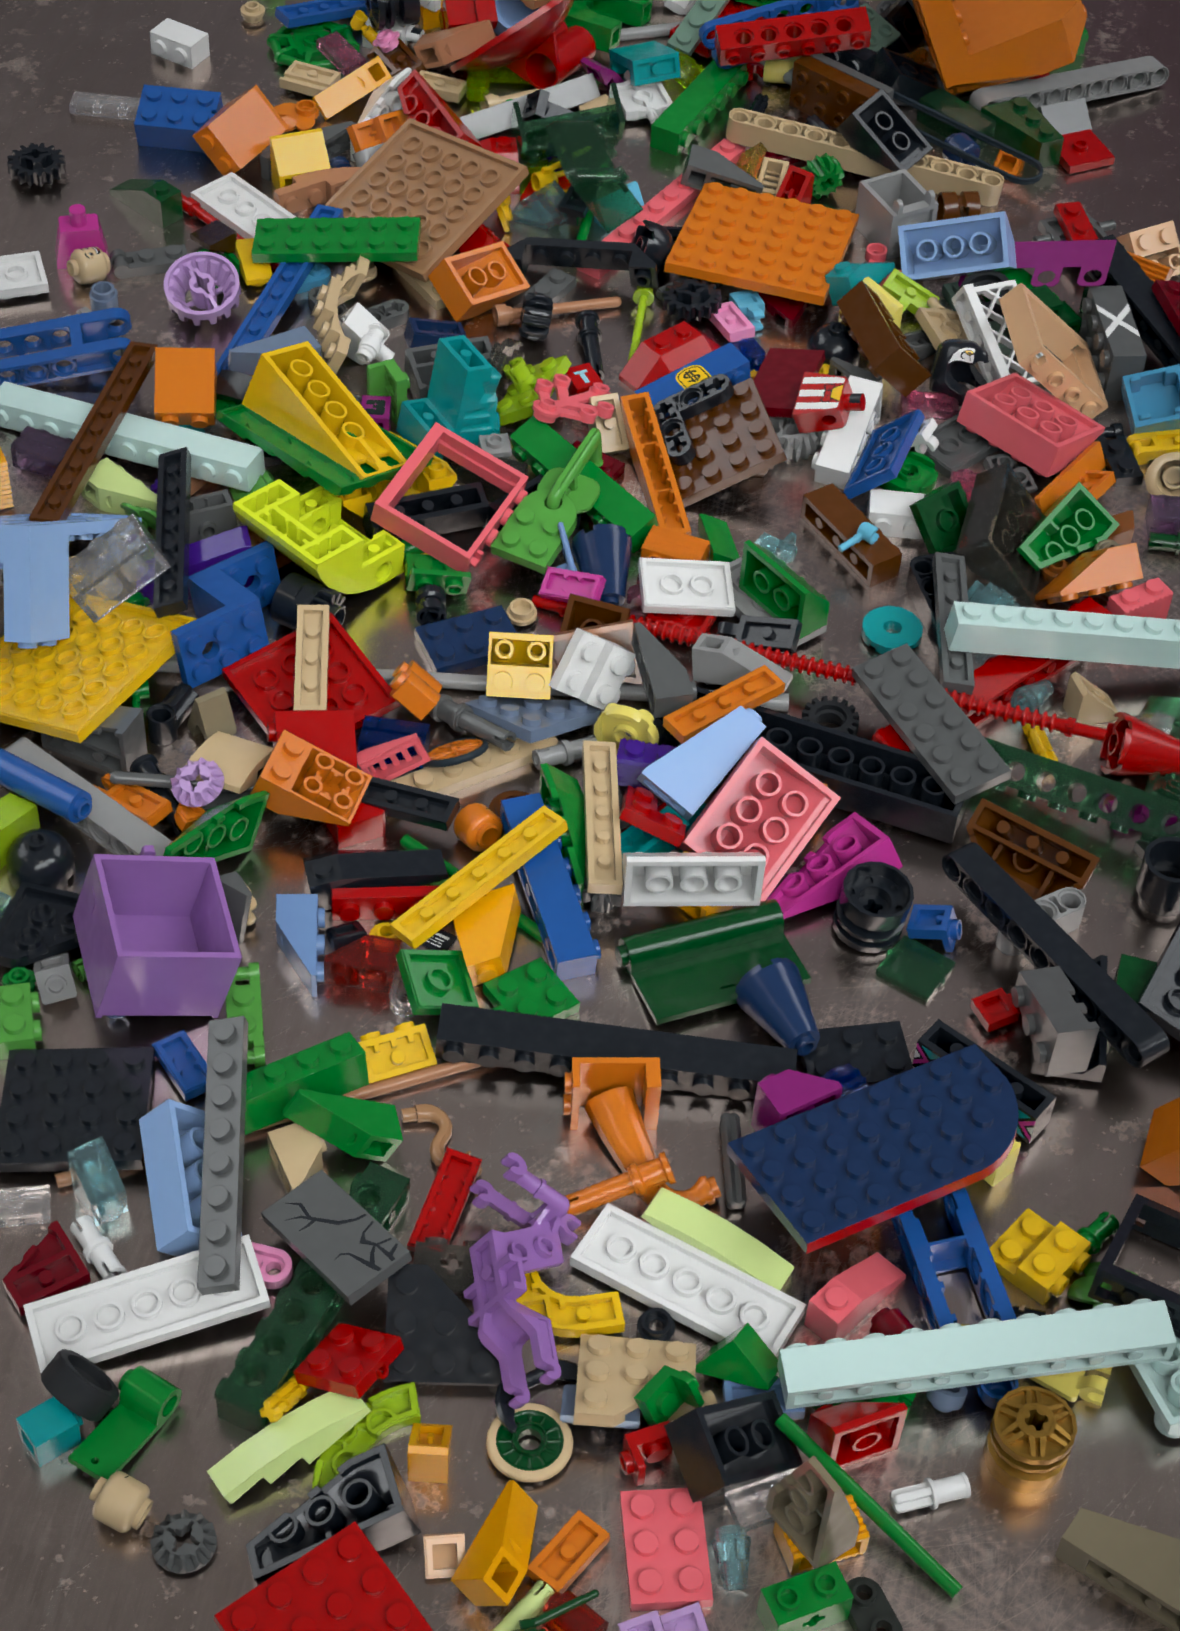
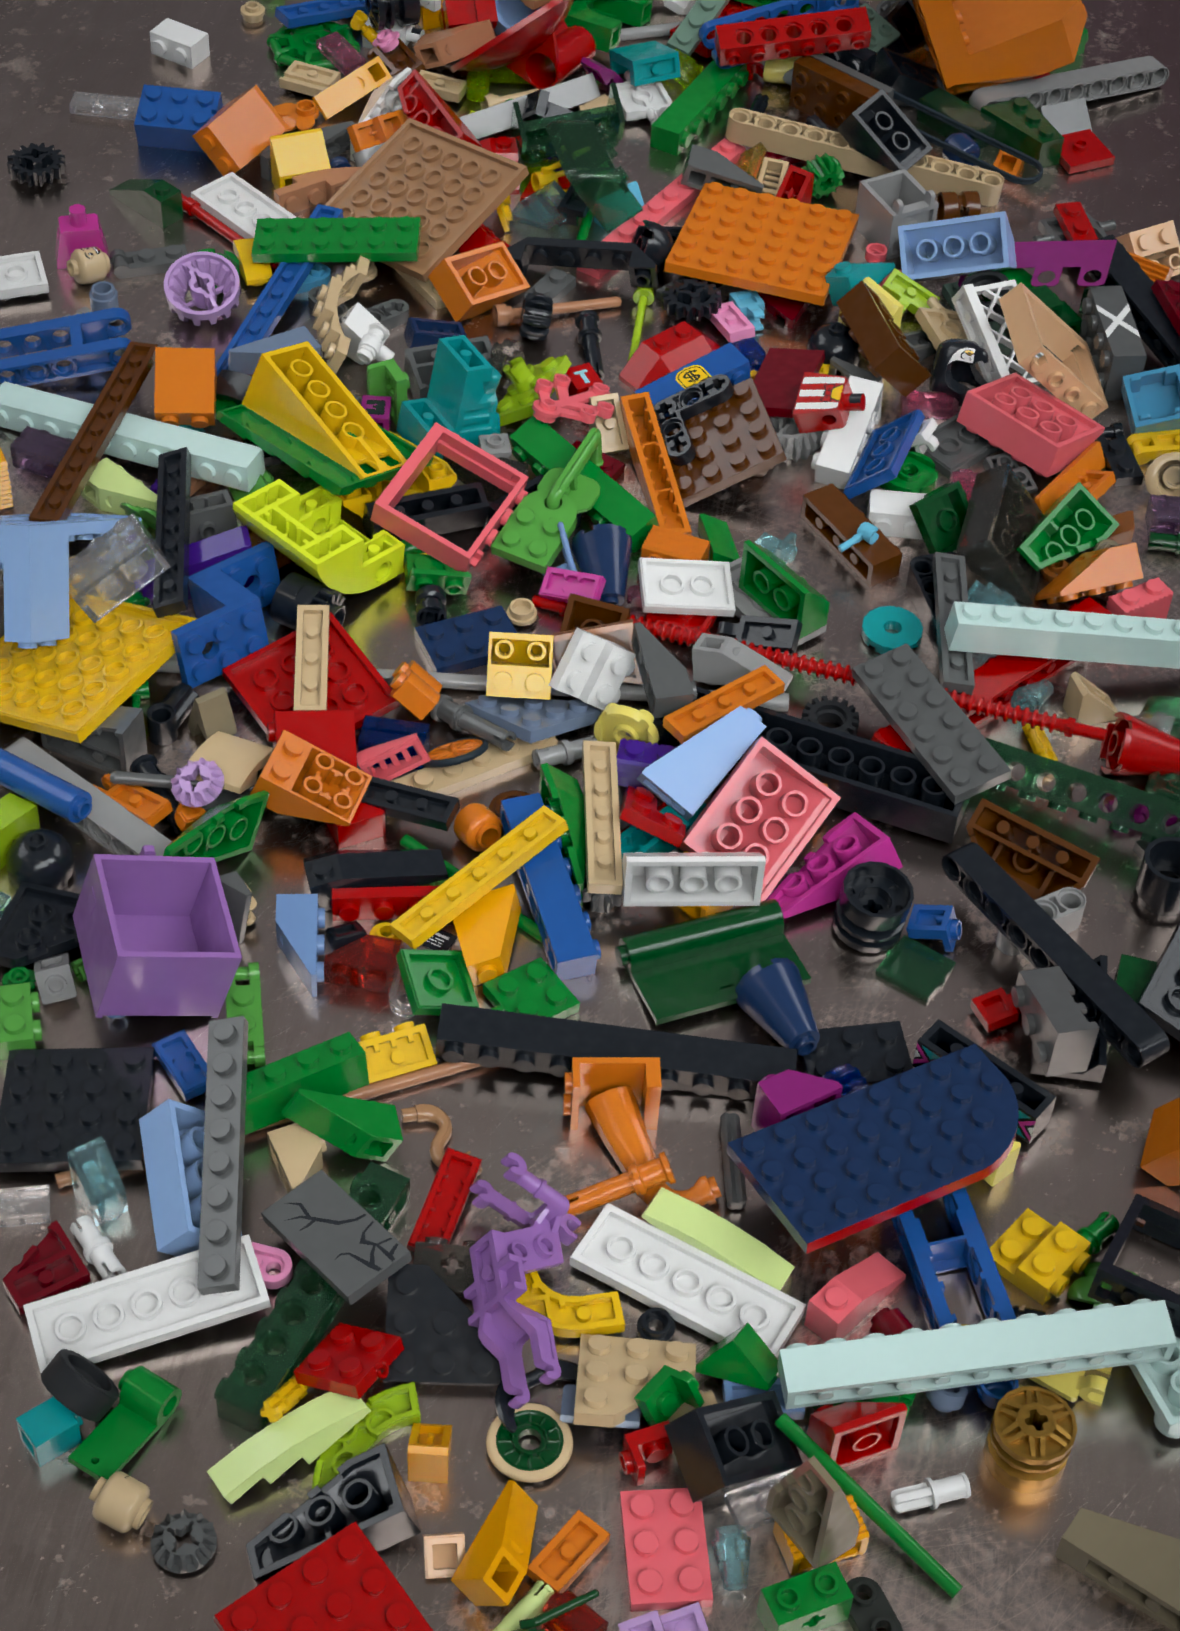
dark brown slope [190,220,237,253] -> none

